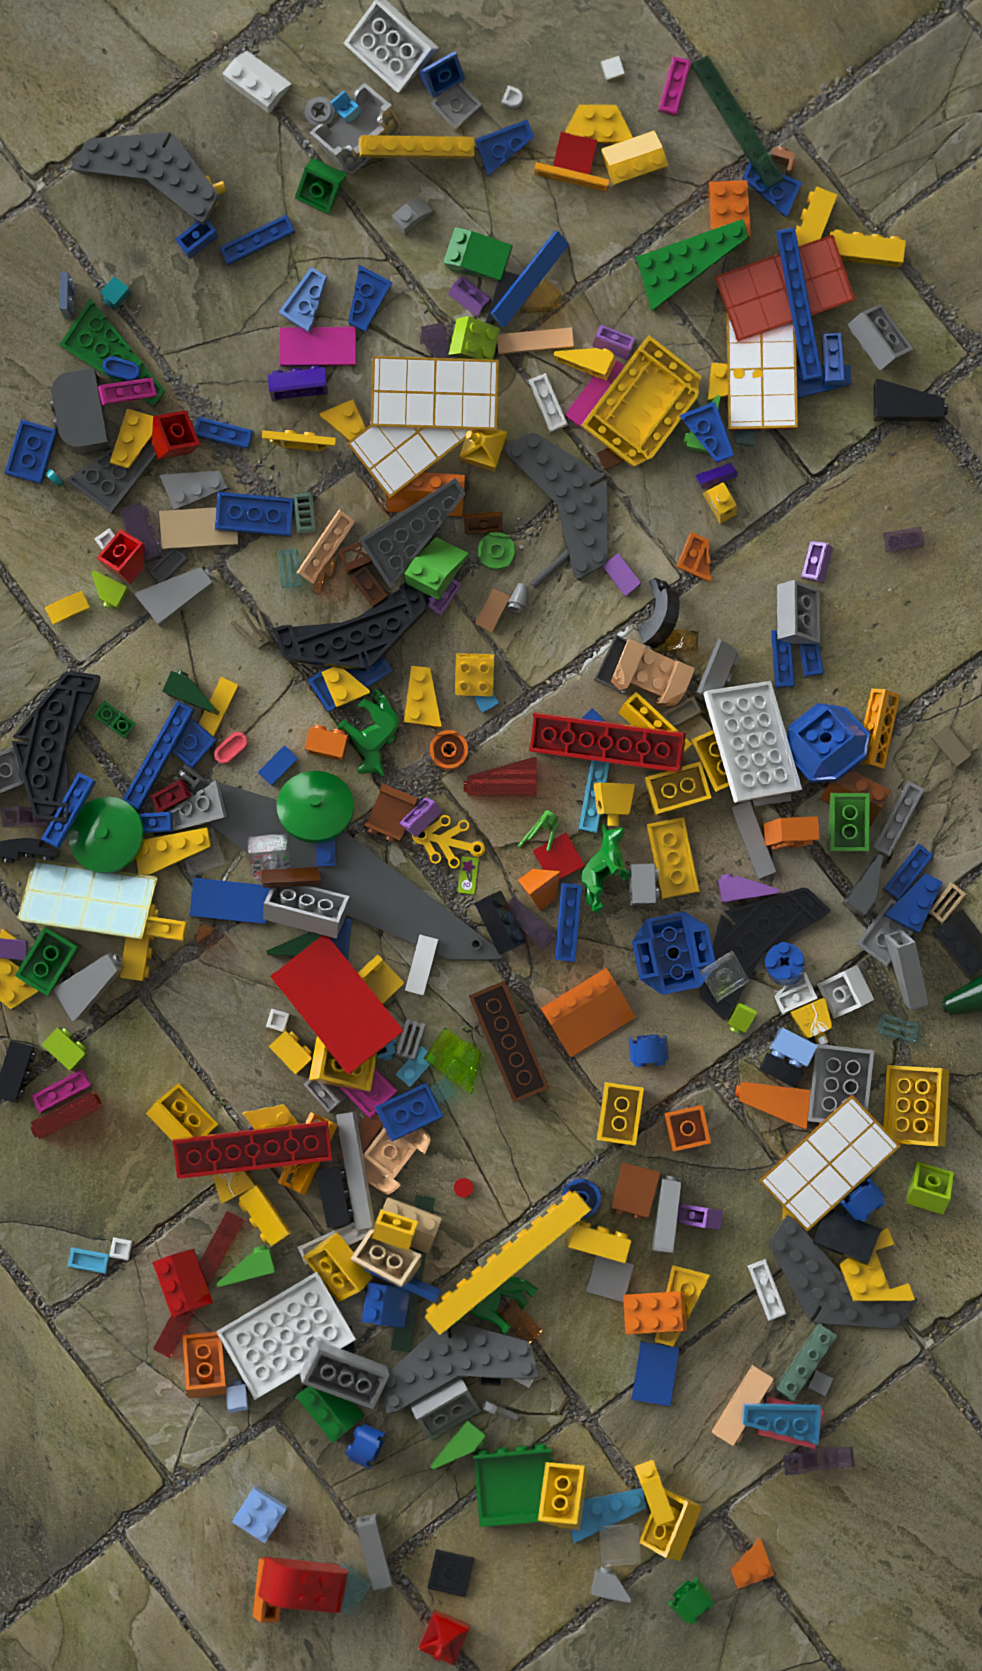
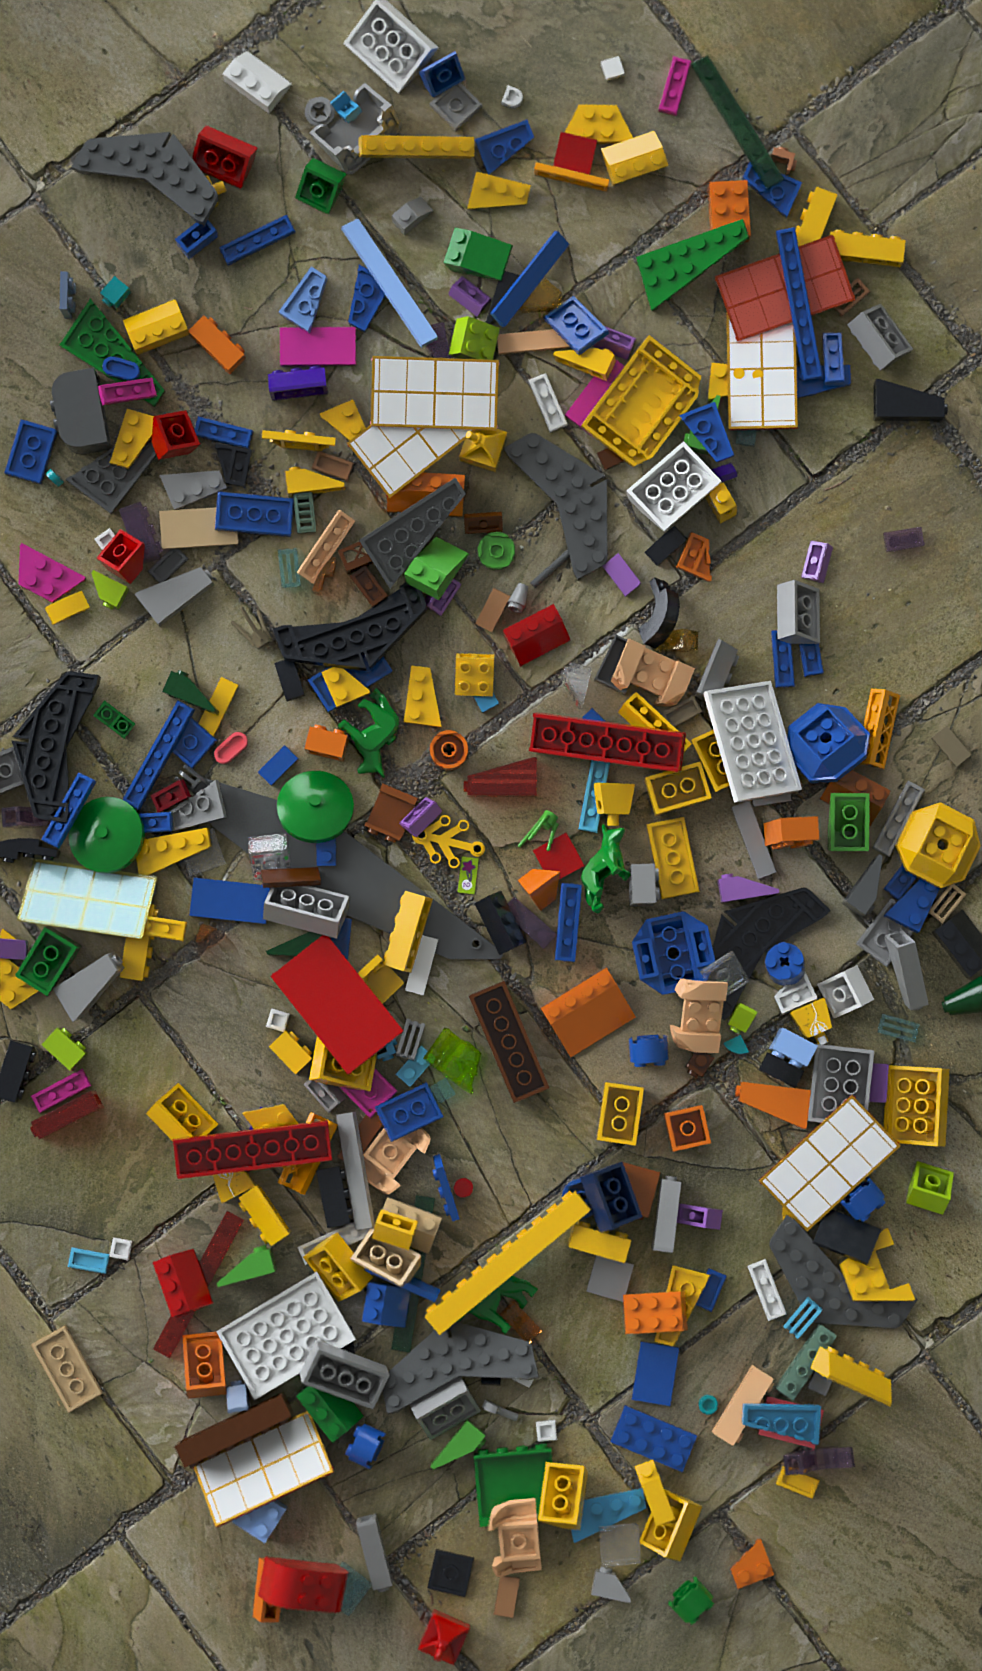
none -> dark pink wing [18,543,87,603]
none -> tan tile [31,1325,103,1413]
none -> yellow slope [123,299,189,355]
none -> reddish brown brick [174,1391,294,1469]
none -> orange brick [188,315,246,374]
none -> red slope [192,125,258,189]
none -> white piece [193,1411,334,1528]
none -> black wing [215,443,252,488]
none -> black slope [274,660,305,702]
none -> yellow slope [285,467,345,497]
none -> medium nougat tile [312,450,354,482]
none -> light blue tile [342,219,438,348]
none -> yellow brick [384,891,433,973]
none -> blue wing [432,1154,460,1221]
none -> yellow wing [467,172,531,209]
none -> light nougat piece [488,1498,542,1577]
none -> medium nougat tile [494,1575,520,1618]
none -> red slope [503,604,571,667]
none -> white tile [536,1420,557,1442]
none -> tile [544,296,609,355]
none -> clear slope [562,662,592,709]
none -> dark blue brick [580,1161,642,1232]
none -> blue plate [610,1405,697,1472]
none -> white slope [626,441,722,532]
none -> black slope [644,525,687,566]
none -> light nougat piece [670,979,728,1053]
none -> reddish brown bracket [685,1052,714,1078]
none -> blue tile [696,1268,727,1312]
none -> teal tile [698,1394,718,1415]
none -> teal tile [723,1035,749,1054]
none -> yellow tile [776,1466,820,1499]
none -> medium azure tile [783,1297,823,1339]
none -> yellow slope [810,1347,892,1406]
none -> medium nougat tile [834,278,871,317]
none -> medium lavender slope [869,1063,889,1103]
none -> yellow piece [895,802,981,888]

